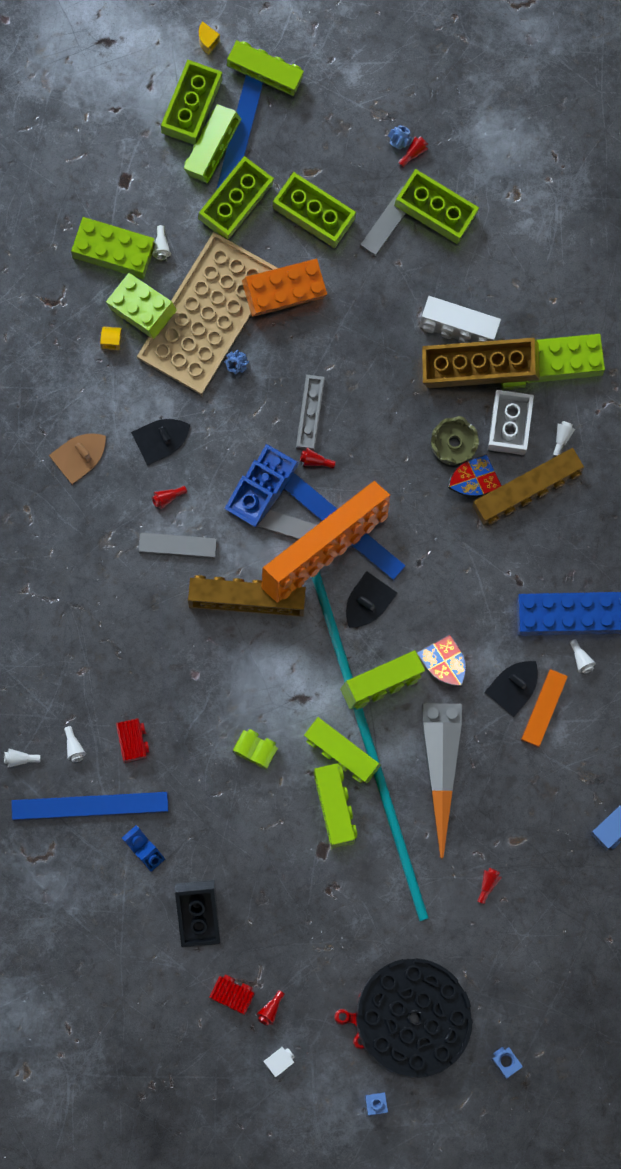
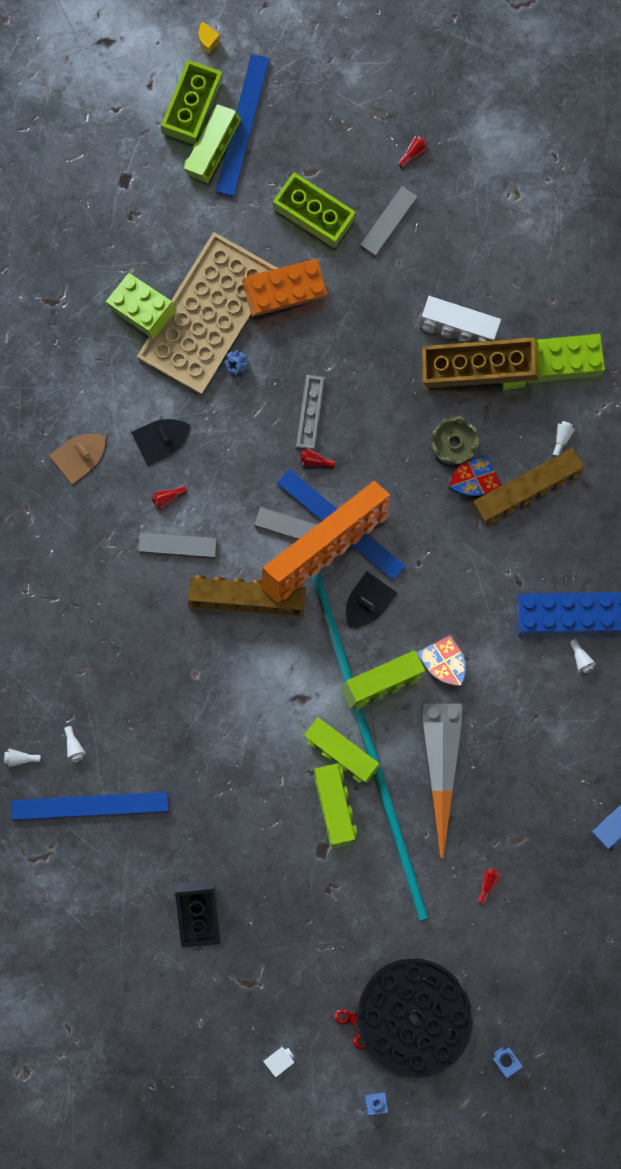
lime brick [71,217,155,279] -> none
yellow brick [100,326,122,350] -> none
red brick [116,718,150,763] -> none
blue slope [122,825,165,872] -> none
white cone [152,225,171,260] -> none
lime brick [198,156,274,240] -> none
red brick [209,975,255,1015] -> none
blue slope [224,444,299,527] -> none
lime brick [227,40,304,96] -> none
lime brick [233,729,278,770] -> none
red cone [257,990,285,1026] -> none
medium blue gear [388,125,412,149] -> none
lime brick [394,169,479,245] -> none
black shield [484,661,538,717] -> none
white brick [488,390,534,455] -> none
orange tile [521,669,568,747] -> none

